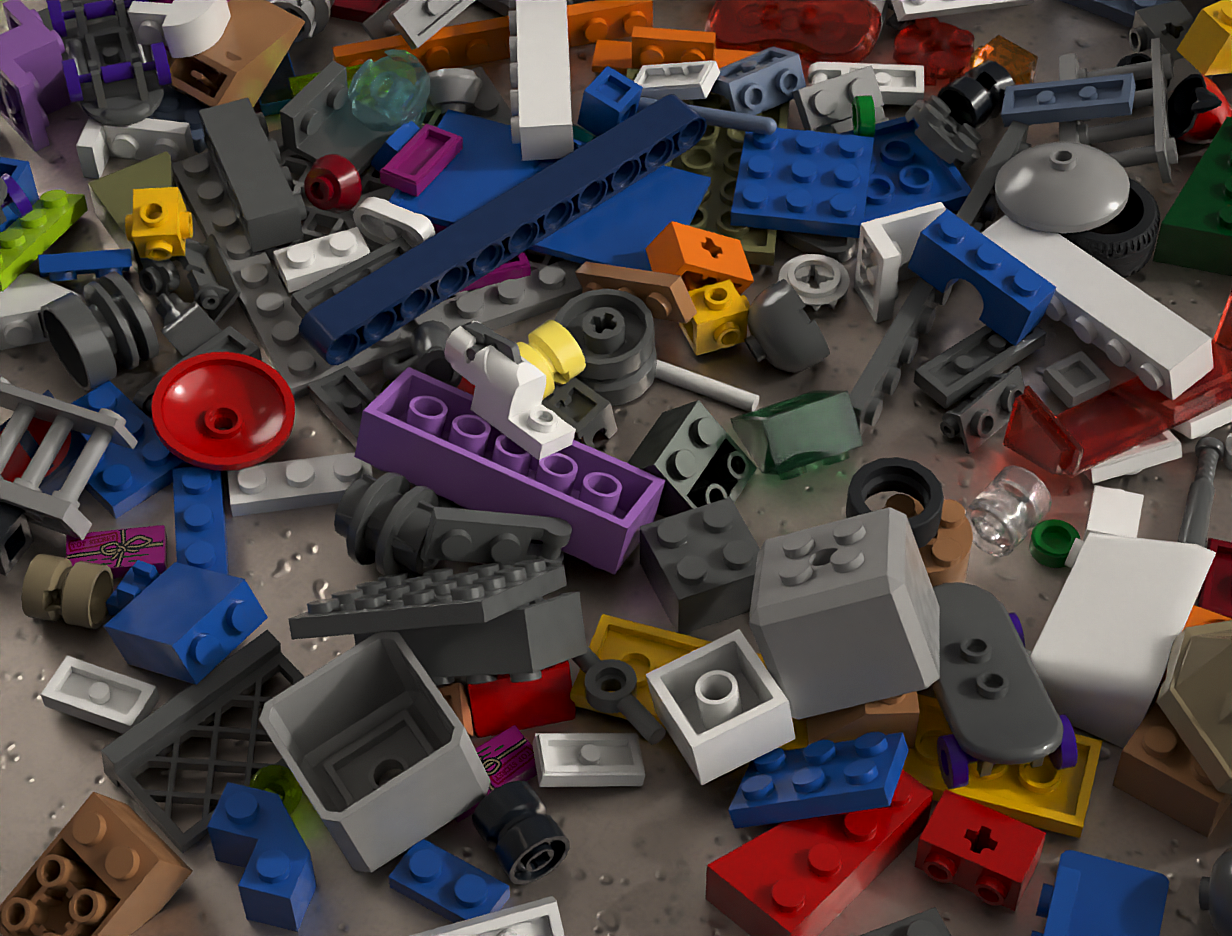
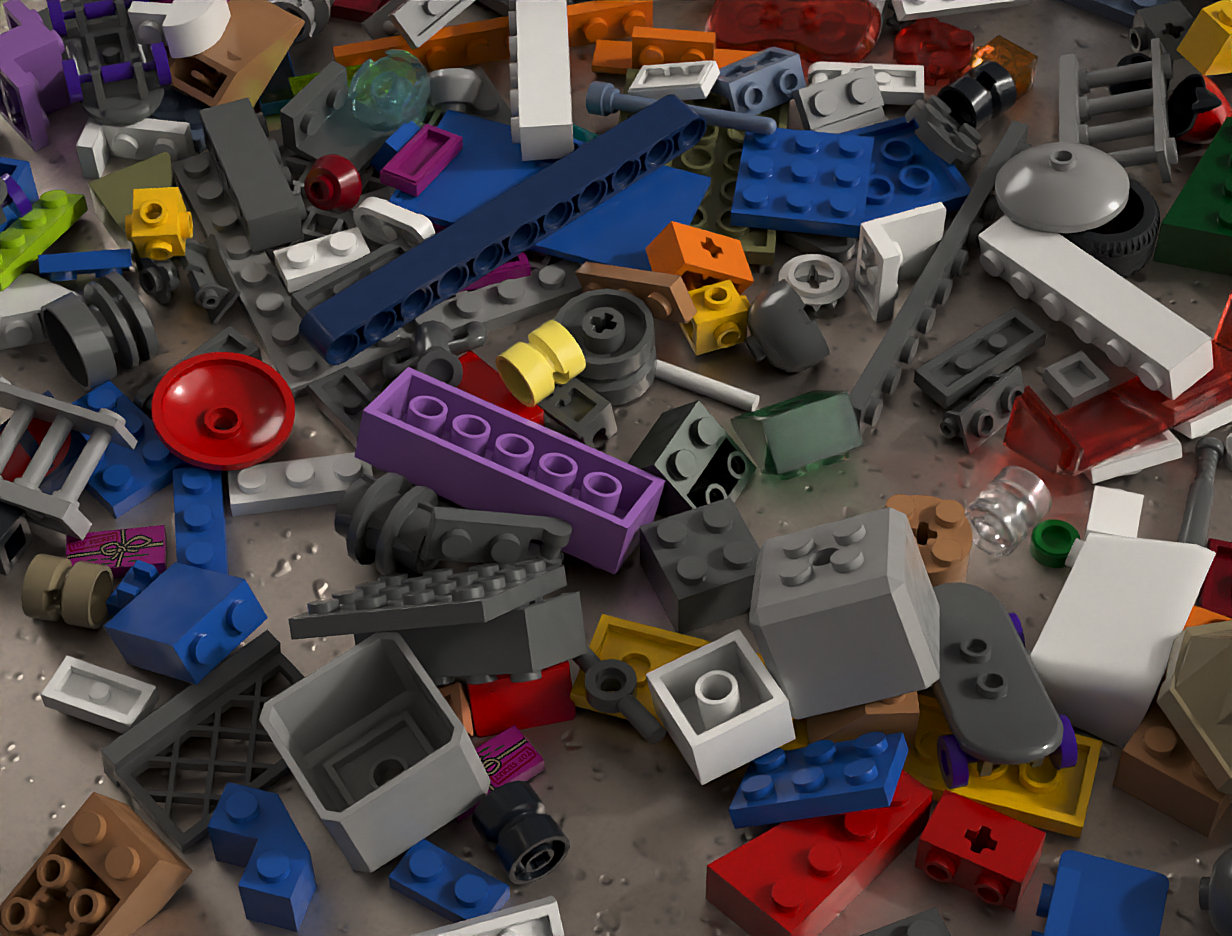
dark grey axle [156,293,222,357] -> none
clear neon green tile [248,765,302,815] -> none
white plate [444,321,576,460] -> none
white plate [532,733,646,787] -> none
blue brick [577,66,643,137] -> none
black tyre [846,457,944,548] -> none
green tile [852,95,875,137] -> none
blue arch [907,209,1057,346] -> none
sand blue plate [1001,73,1136,127] -> none

